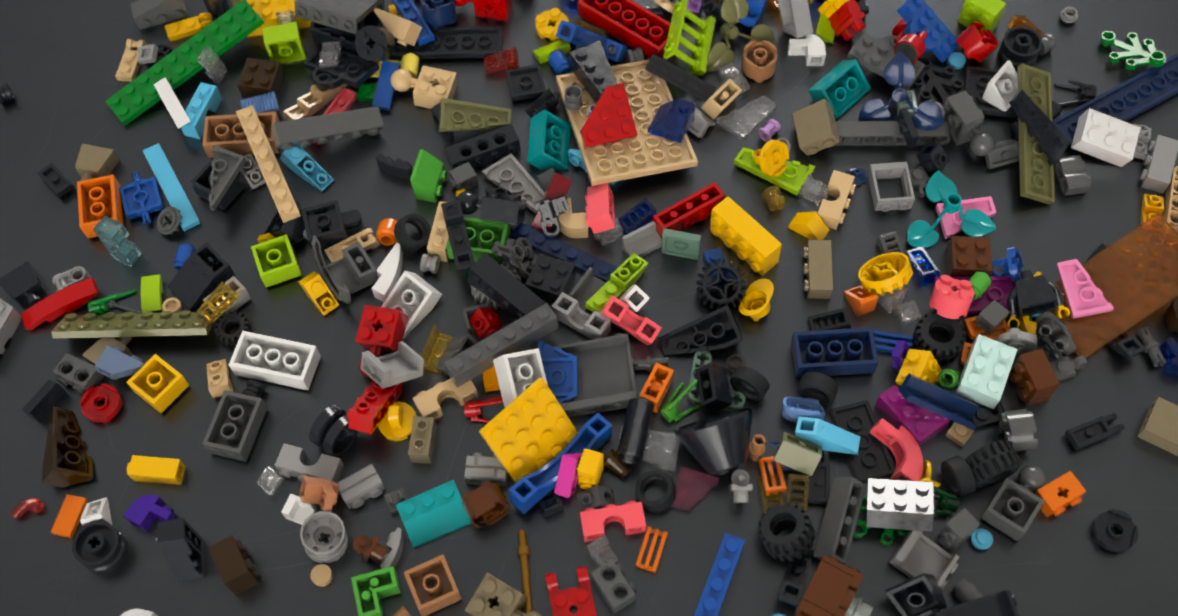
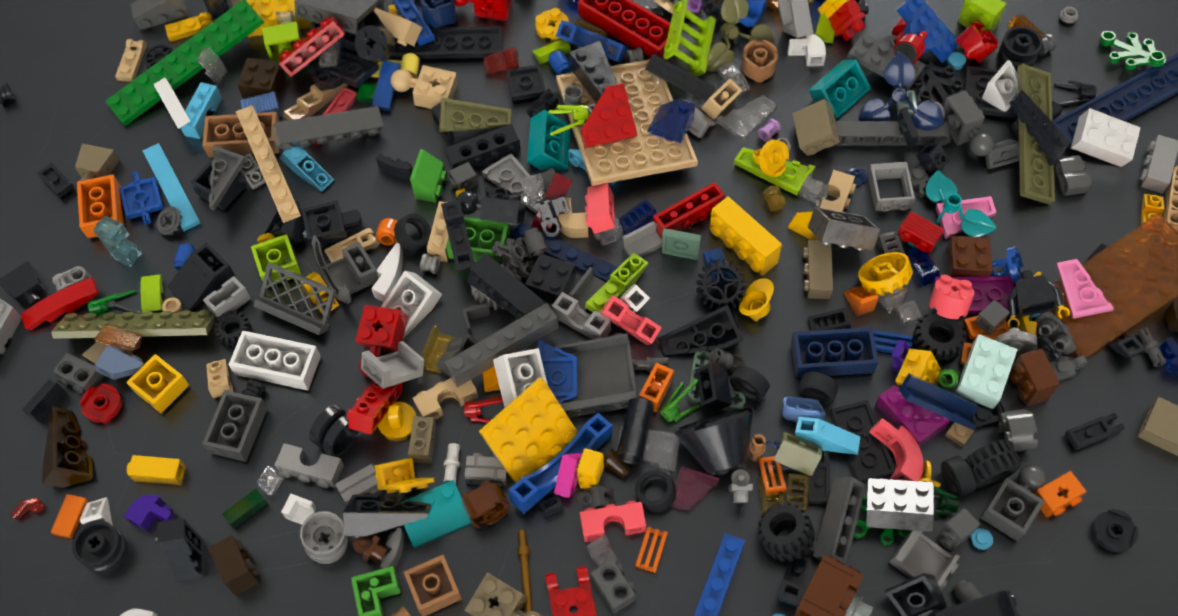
light grey plate [137,44,158,64] -> none
clear yellow slope [197,282,240,323] -> none
nougat brick [299,476,339,512] -> none
tan tile [310,564,333,587] -> none
red brick [469,308,503,338] -> none
bright green brick [969,272,991,300] -> none
light grey slope [1133,124,1151,160] -> none
none -> clear orange slope [95,325,142,351]
none -> dark green slope [222,488,268,529]
none -> dark grey fence [254,262,336,335]
none -> red brick [279,16,345,77]
none -> wedge [343,495,432,538]
none -> yellow bracket [374,458,434,493]
none -> white pin [443,443,460,484]
none -> clear slope [523,173,544,205]
none -> dark grey brick [523,228,547,257]
none -> lime plant [548,105,589,136]
none -> dark grey wheel [708,348,733,370]
none -> flat silver brick [808,207,880,251]
none -> red brick [897,211,945,253]

